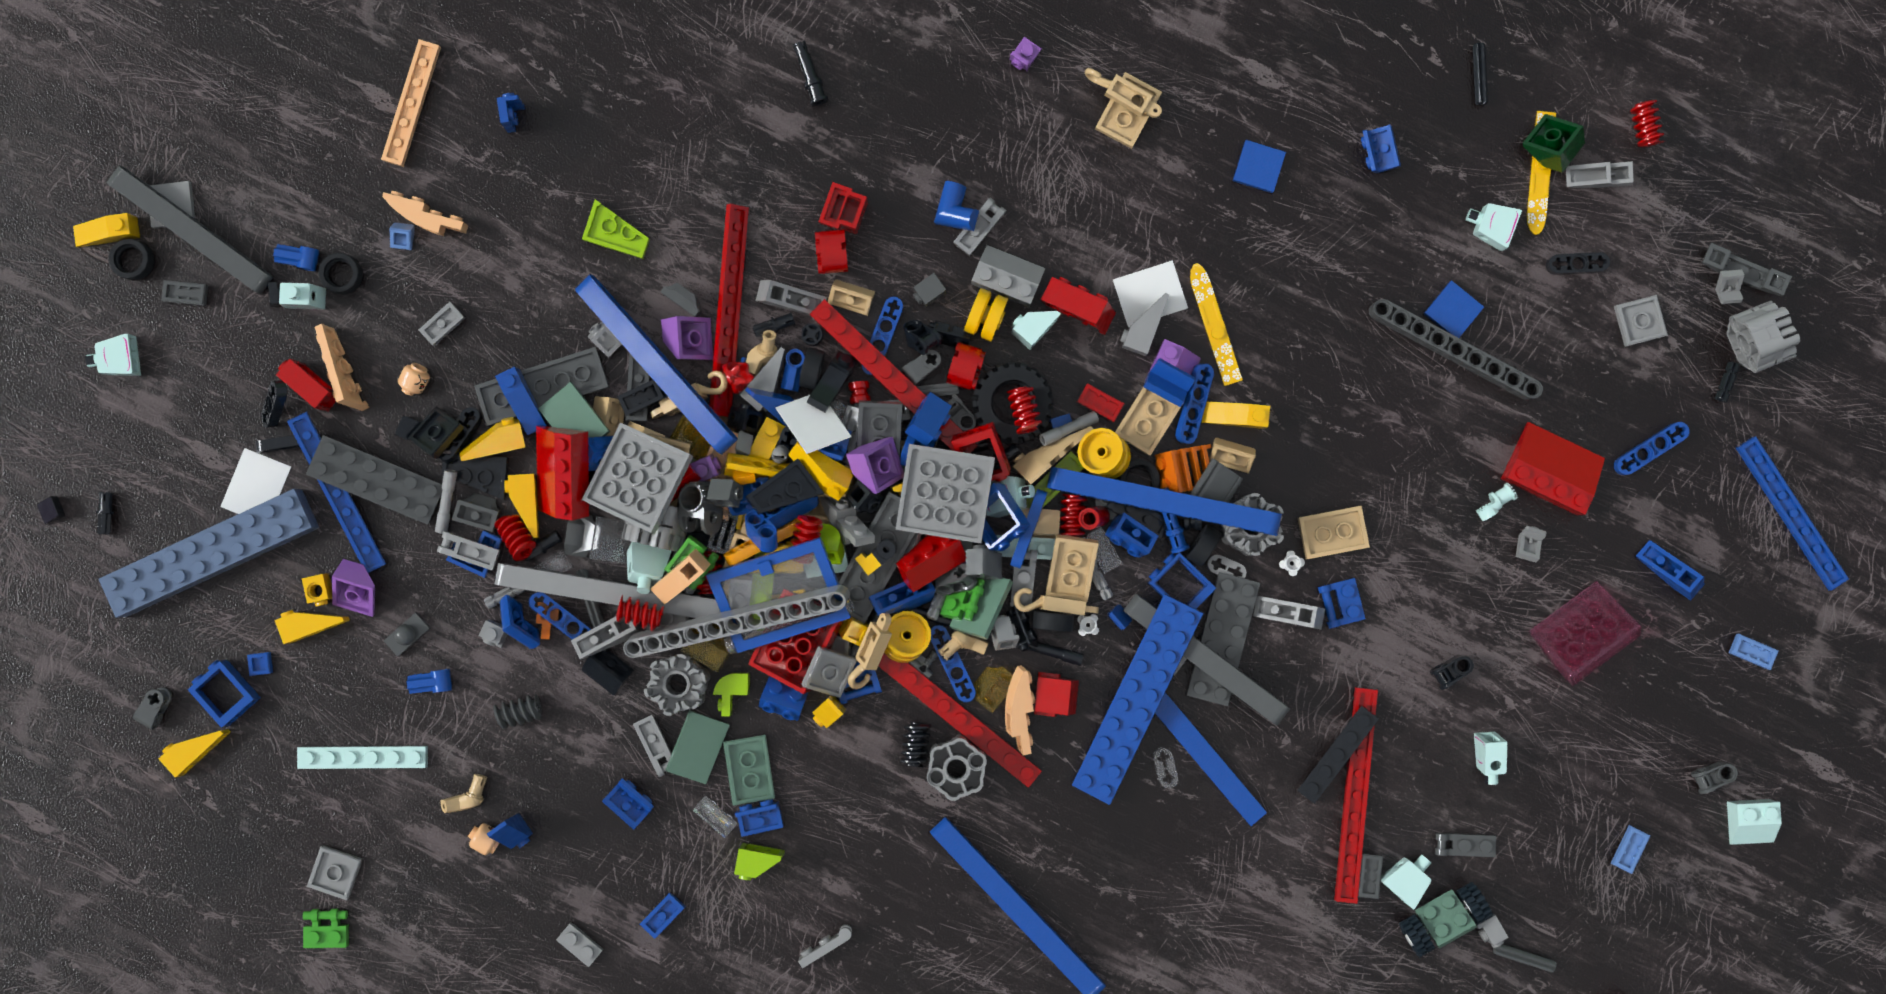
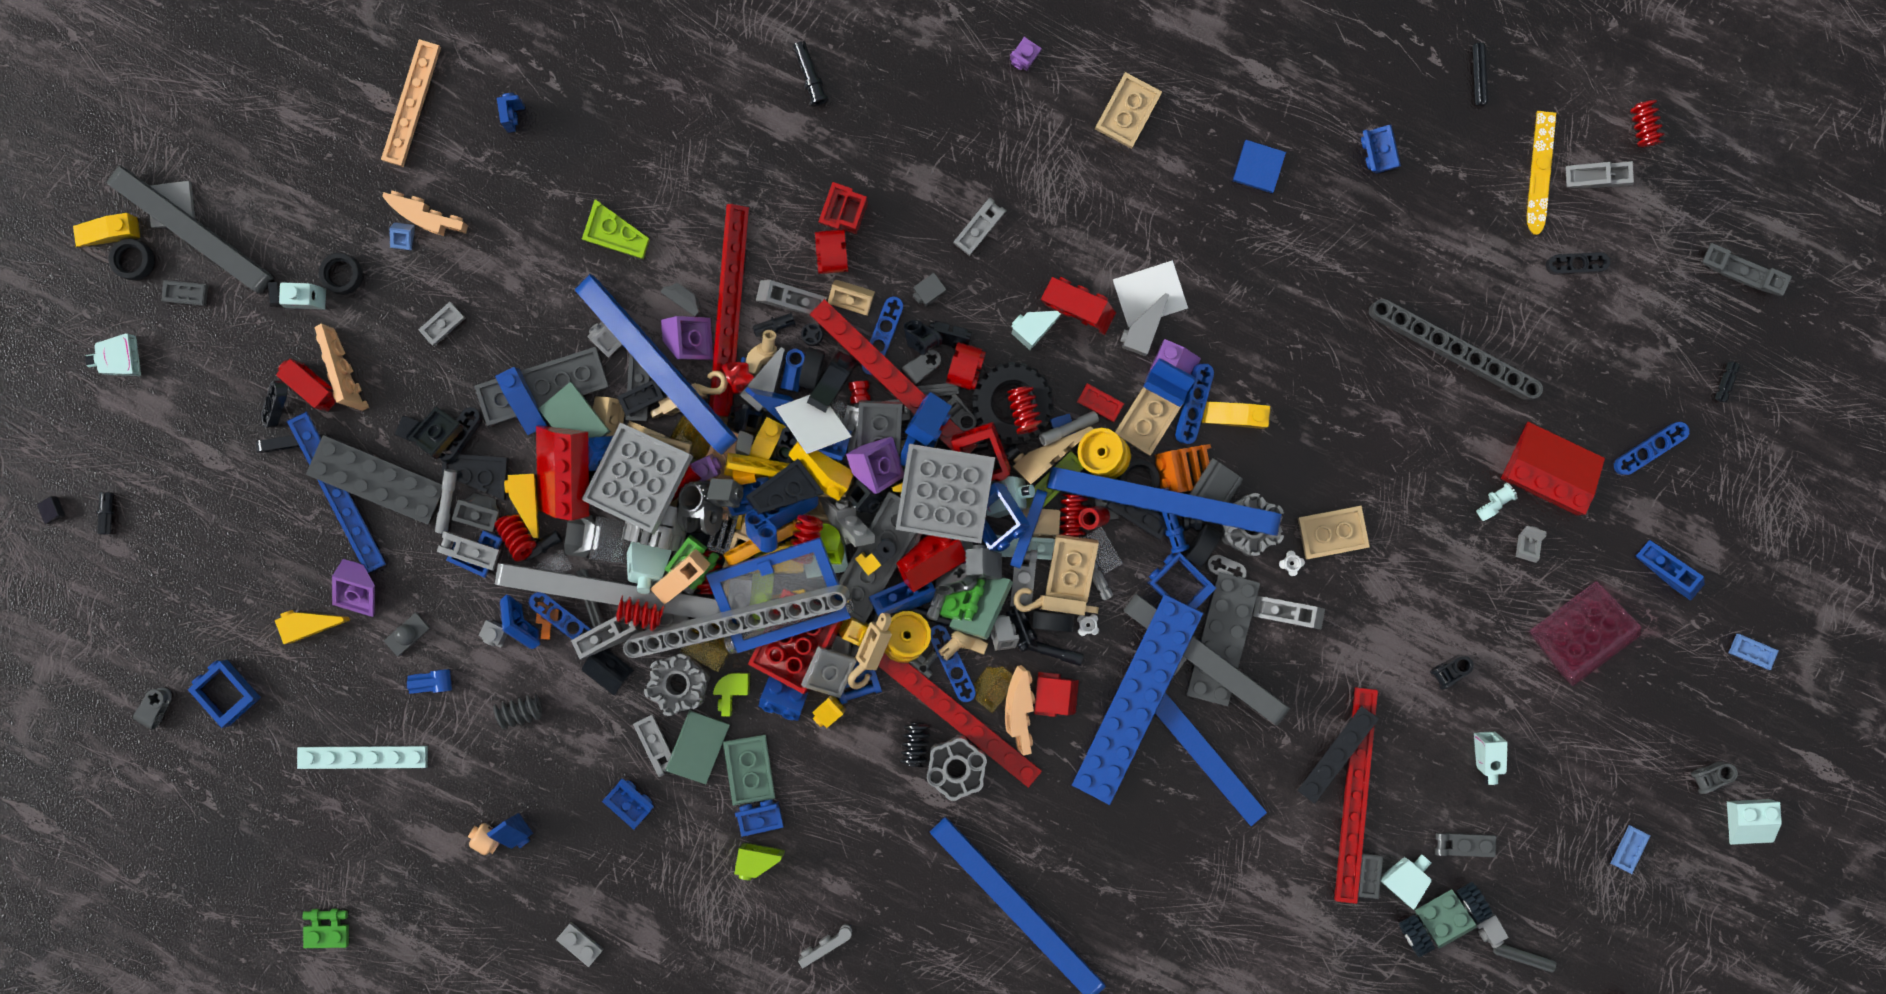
sand blue brick [99,489,320,618] -> none
yellow slope [158,729,231,778] -> none
white sticker [220,448,291,514] -> none
blue tile [247,652,273,676] -> none
blue piece [273,244,320,271] -> none
yellow brick [302,574,332,607] -> none
light grey tile [306,845,363,900] -> none
light nougat head [398,363,430,396] -> none
tan arm [440,774,487,813] -> none
yellow slope [459,417,525,461] -> none
light grey axle [484,587,525,608] -> none
blue plate [640,892,686,939] -> none
clear plate [693,795,738,838] -> none
light grey hinge [772,445,790,464] -> none
blue brick [934,181,979,231] -> none
yellow wheel [964,288,1009,342] -> none
light grey slope [971,245,1045,308] -> none
tan piece [1085,68,1162,118] -> none
blue brick [1105,513,1158,558] -> none
blue slope [1107,604,1132,630] -> none
clear beam [1153,747,1178,788] -> none
yellow piece [1190,263,1243,386] -> none
tan slope [1209,438,1256,473] -> none
blue plate [1318,578,1366,629] -> none
blue tile [1423,280,1484,338] -> none
light aqua torso [1466,204,1522,251] -> none
dark green slope [1522,114,1585,173] -> none
light grey tile [1614,295,1668,347] -> none
light grey bracket [1715,269,1744,304] -> none
light grey piece [1727,301,1800,373] -> none
blue tile [1736,436,1849,591] -> none

